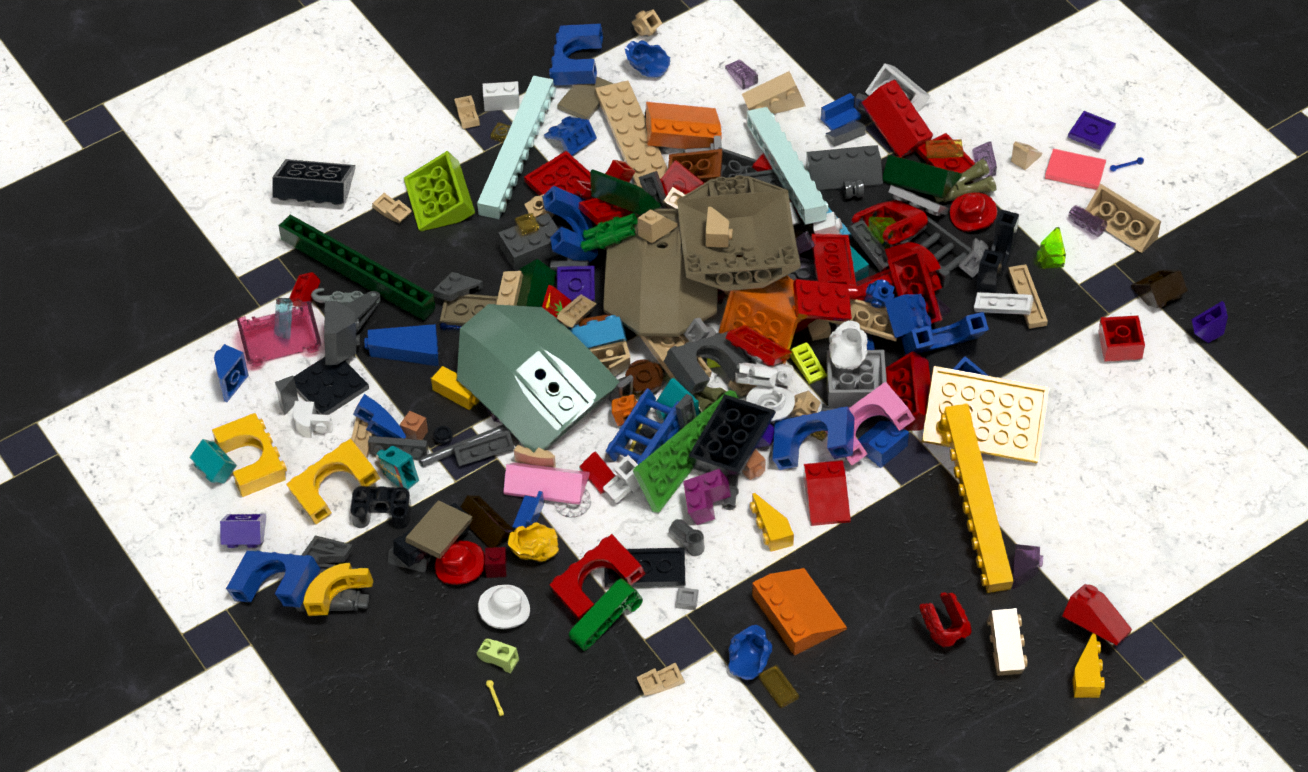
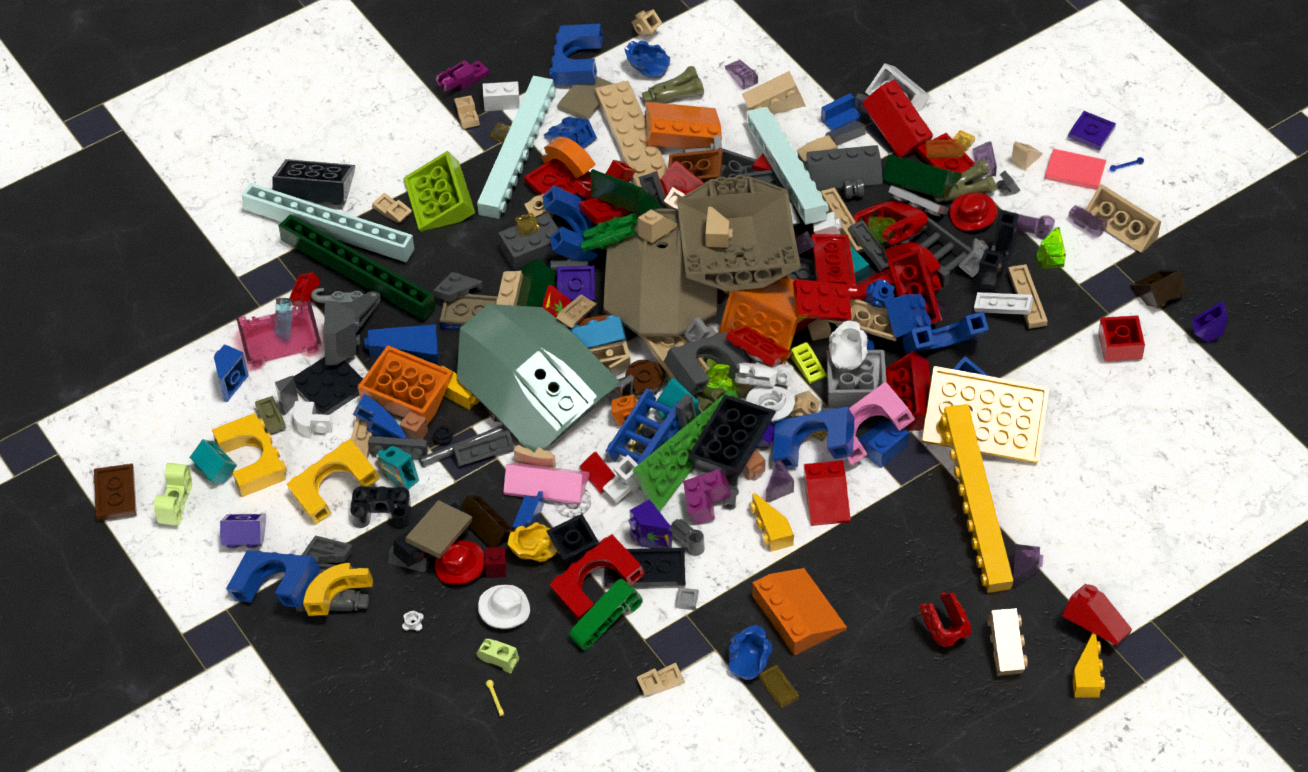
none -> reddish brown plate [94,463,137,521]
none -> yellowish green beam [154,463,192,526]
none -> light aqua brick [241,183,415,262]
none -> olive plate [255,396,286,434]
none -> orange slope [358,345,453,426]
none -> white plate [402,611,424,631]
none -> magenta plate [436,60,489,91]
none -> orange arch [541,137,596,178]
none -> black slope [546,514,600,563]
none -> dark purple slope [628,499,672,548]
none -> olive piece [641,66,704,104]
none -> clear neon green slope [705,364,739,393]
none -> clear purple slope [766,460,794,503]
none -> tan slope [796,135,838,164]
none -> tan plate [820,187,864,253]
none -> clear yellow tile [953,130,975,152]
none -> dark grey tile [996,170,1020,195]
none -> clear purple piece [1017,215,1055,240]

